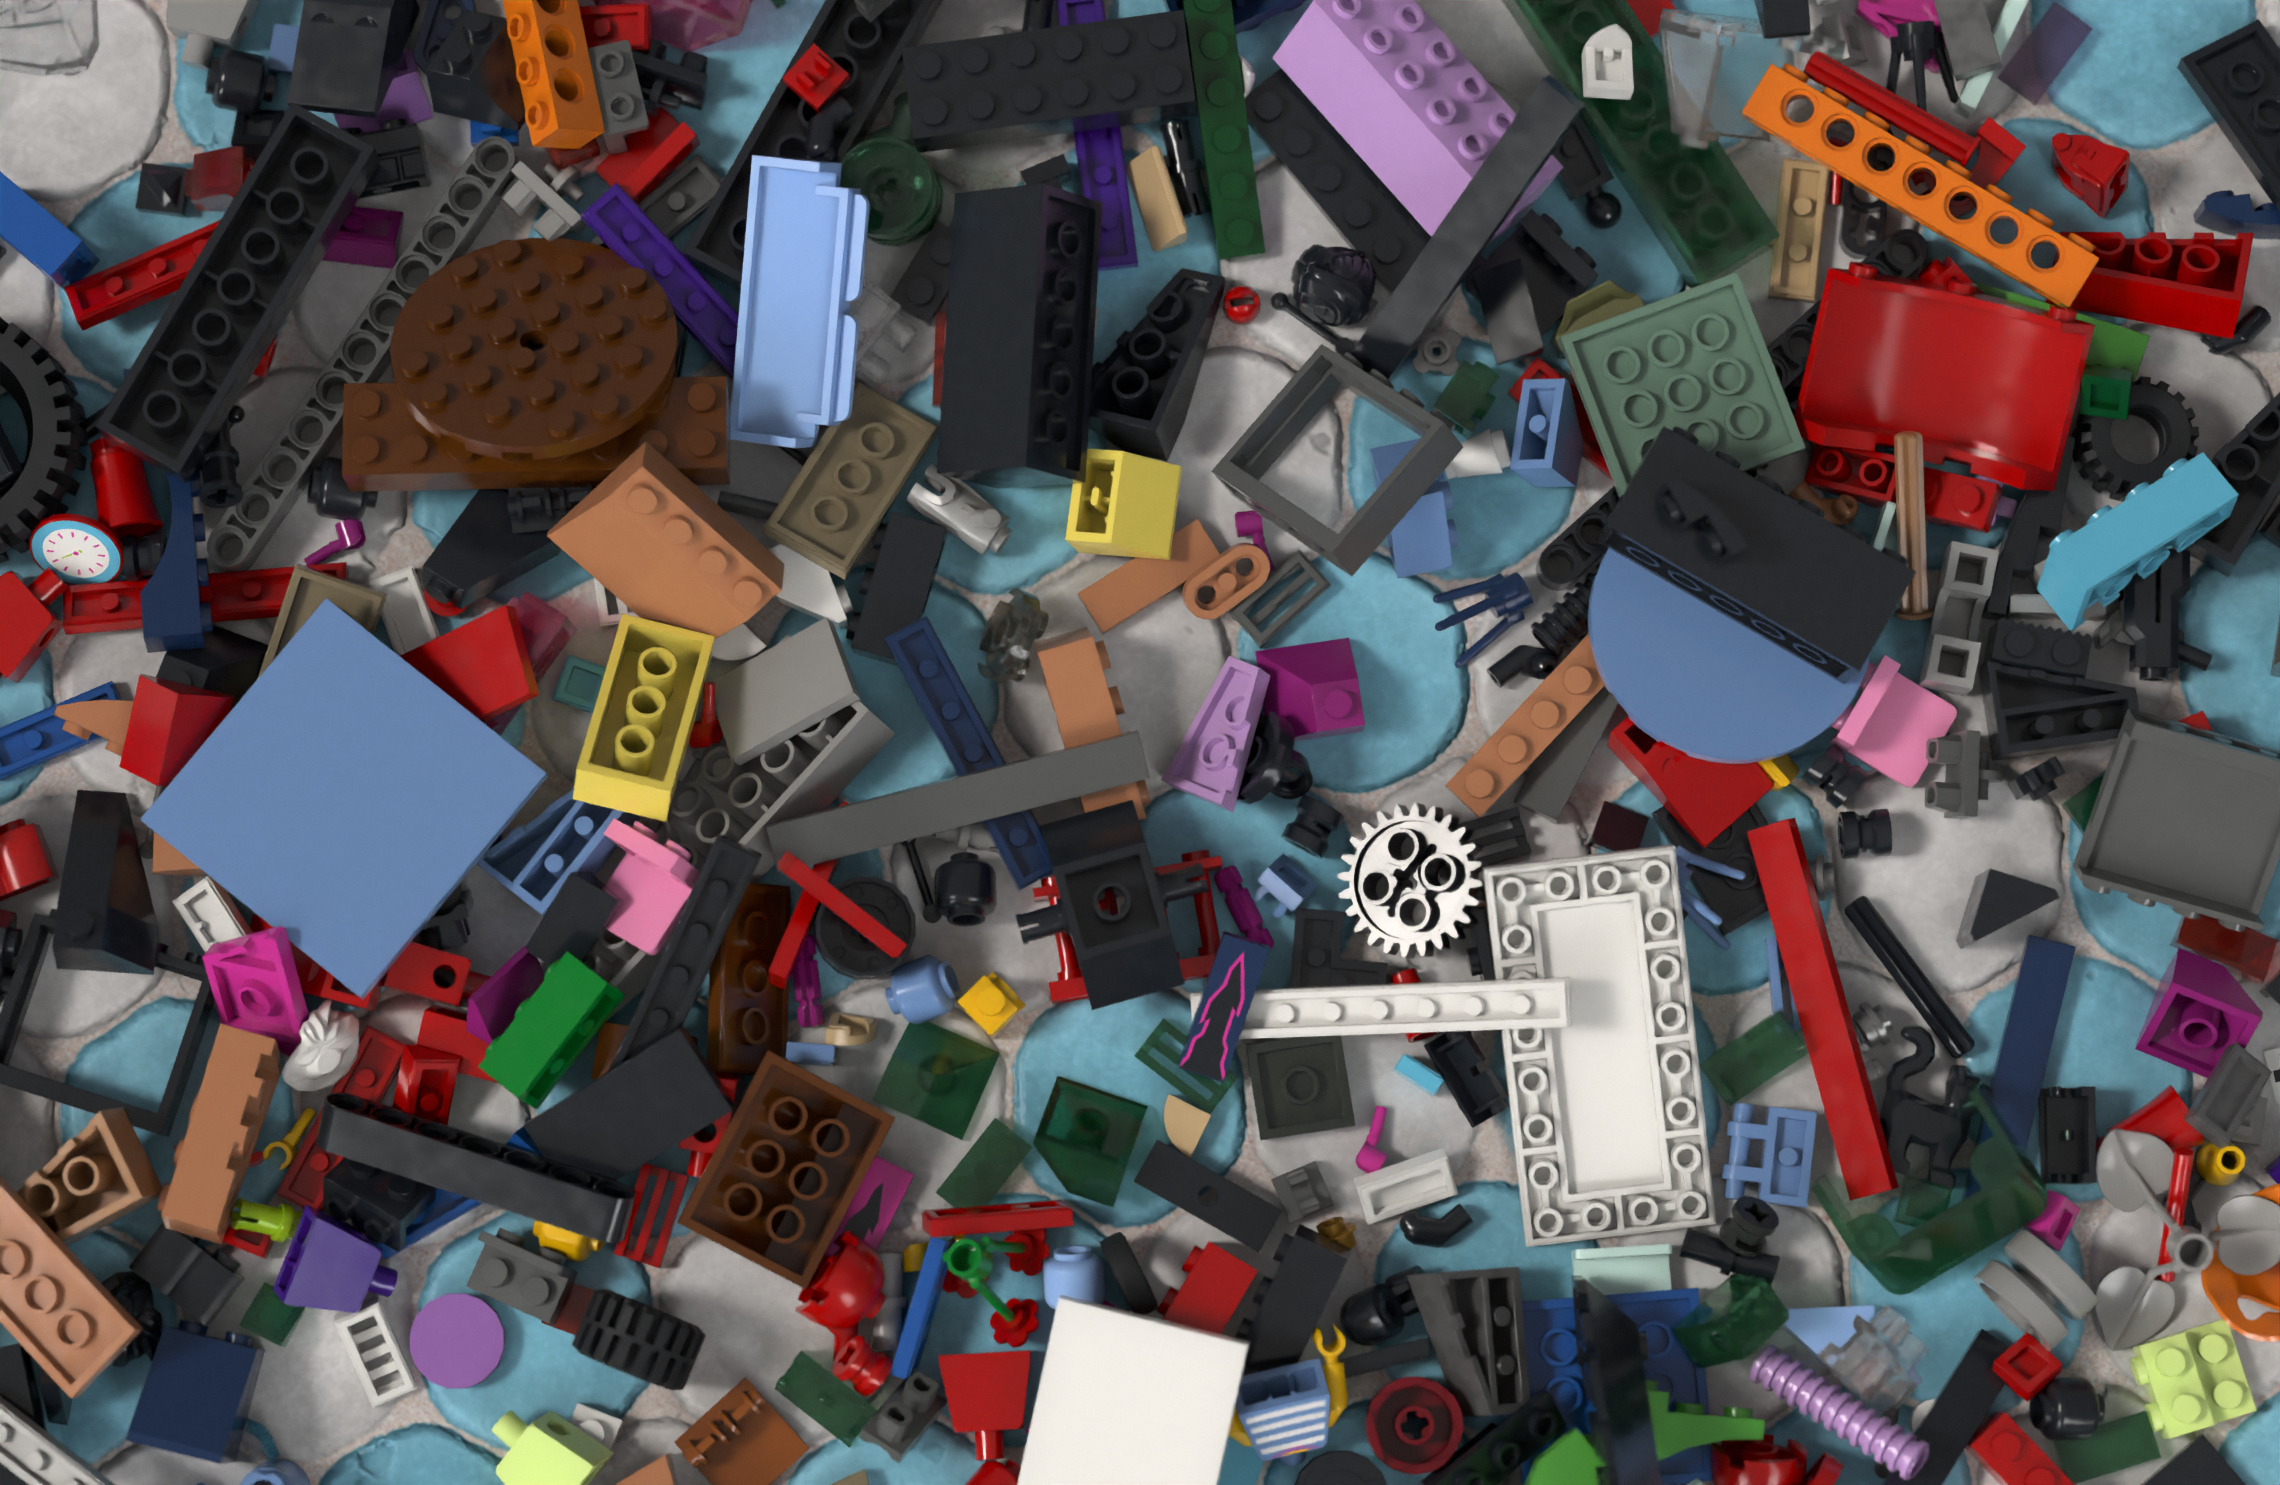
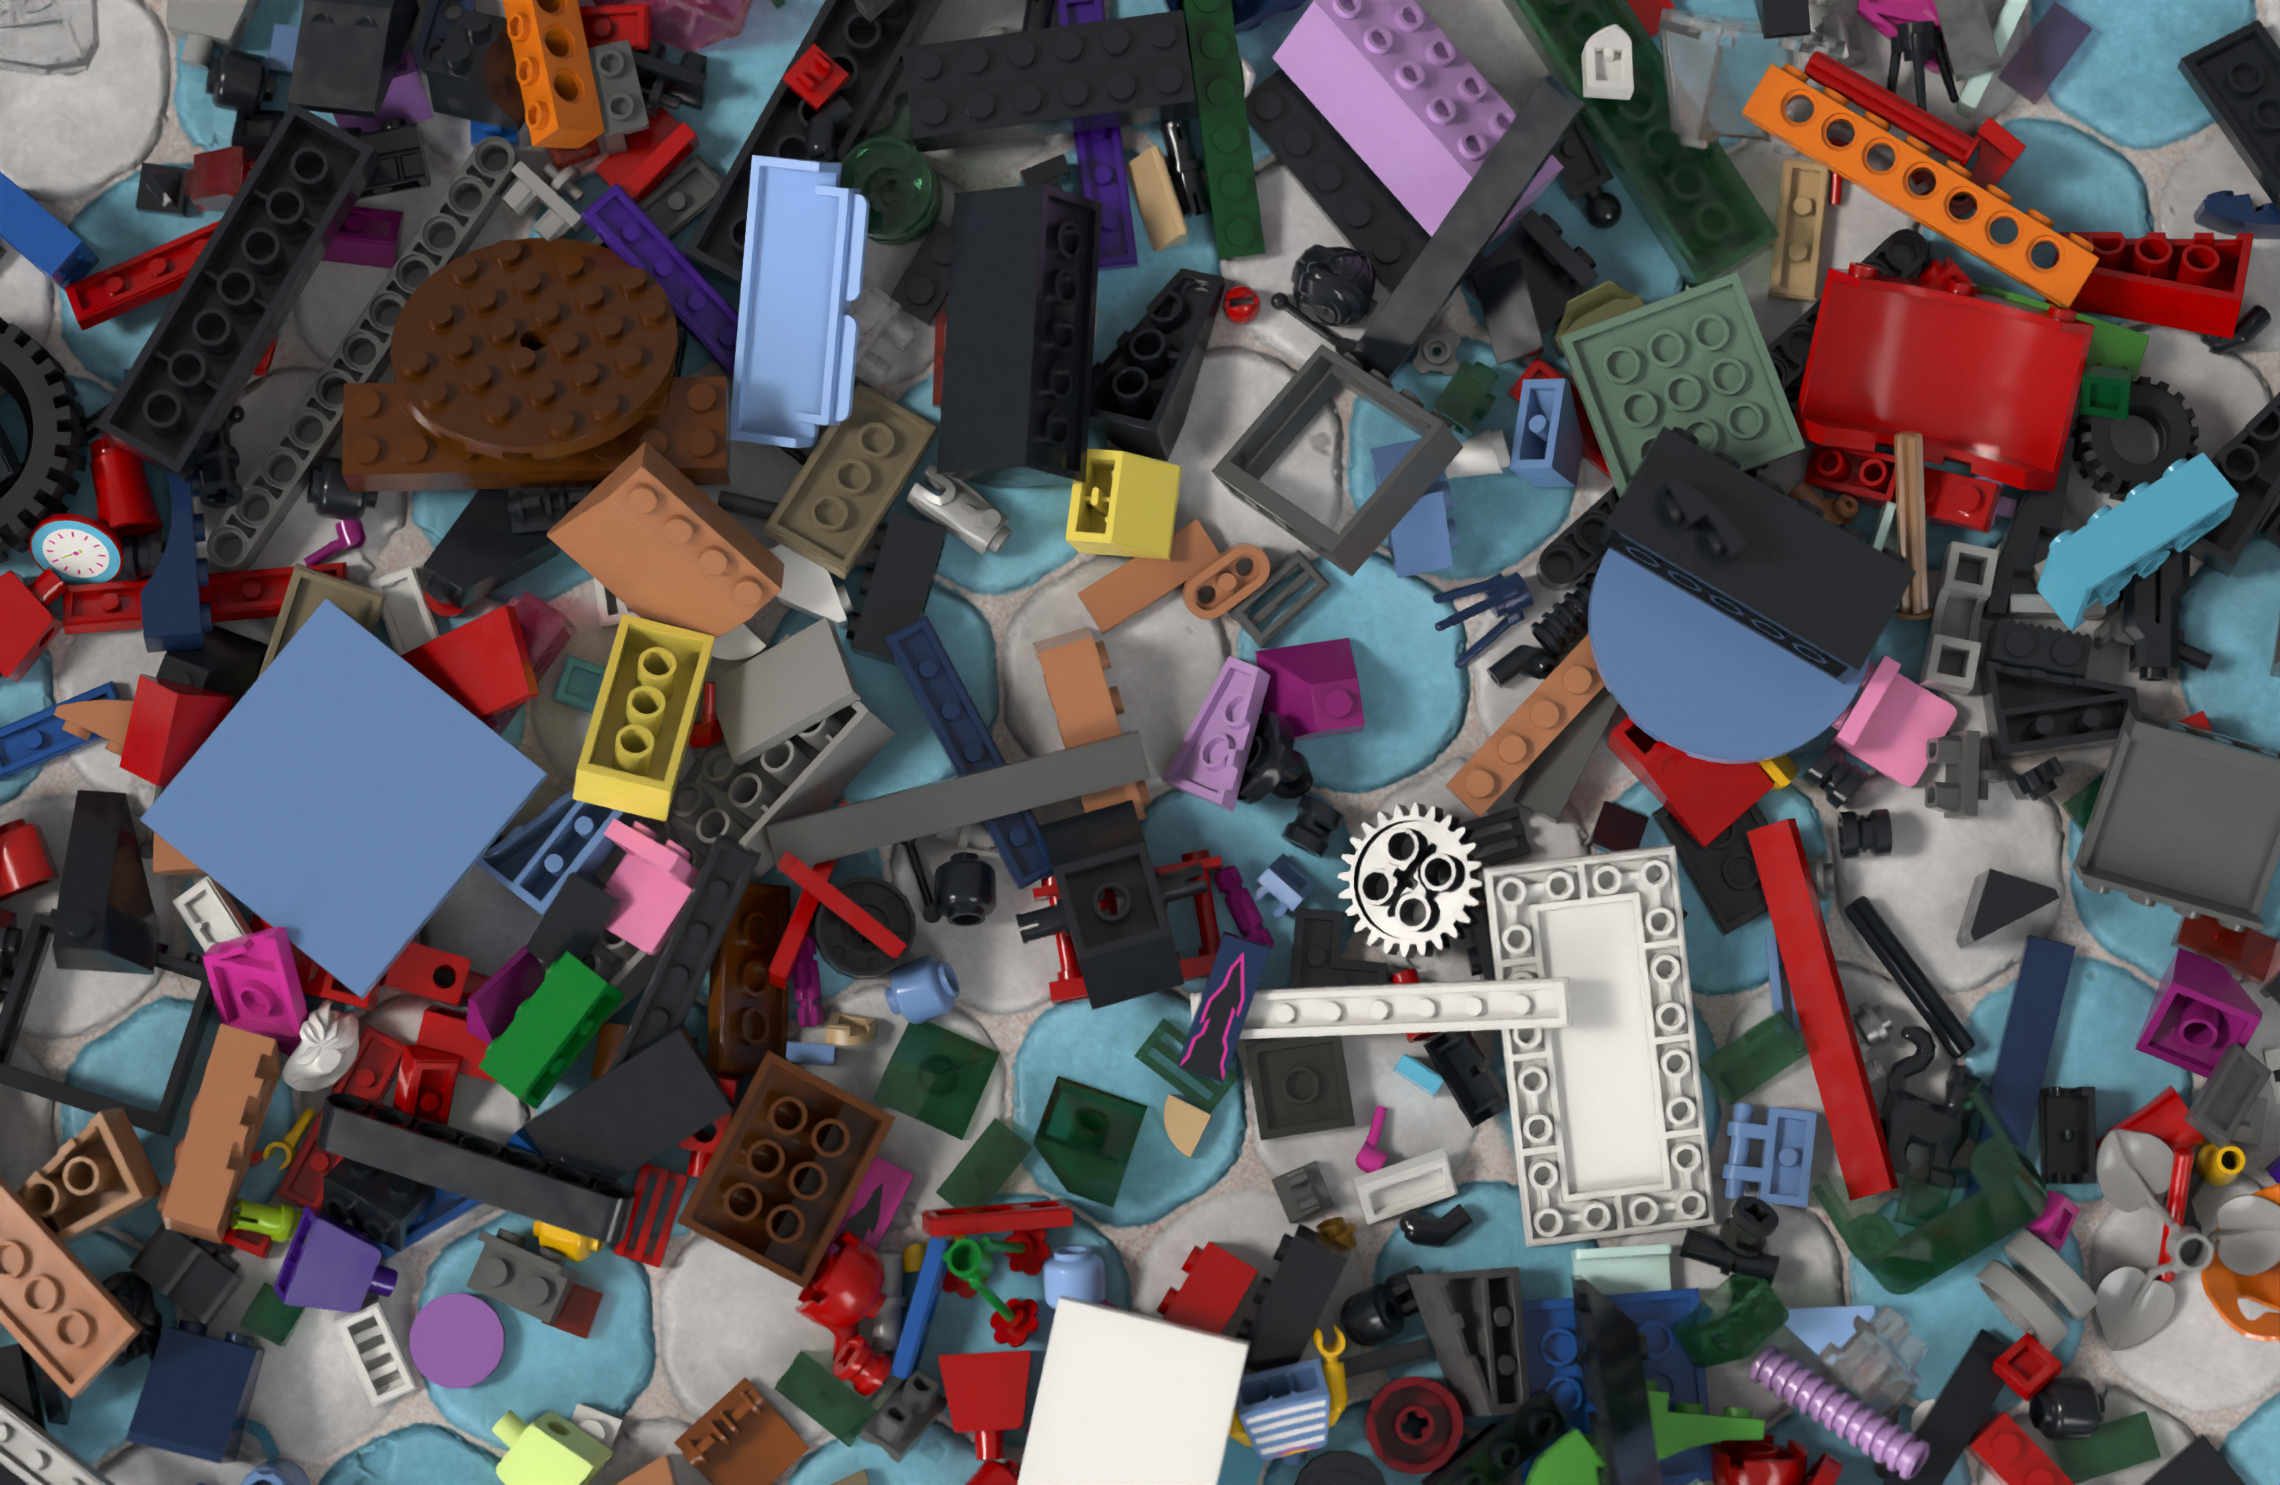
black hips [422,882,474,950] -> none
black tyre [572,1289,706,1391] -> none
yellow brick [957,972,1026,1039] -> none
clear smoke plate [978,588,1049,684] -> none
black tyre [1099,1232,1158,1316] -> none
black tile [1134,1140,1282,1252] -> none
magenta hand [1235,510,1275,572] -> none
medium blue plant [1676,845,1746,950] -> none
black beam [1838,129,1894,259] -> none
red piece [2052,133,2130,219] -> none
yellowish green plate [2130,1319,2257,1439] -> none

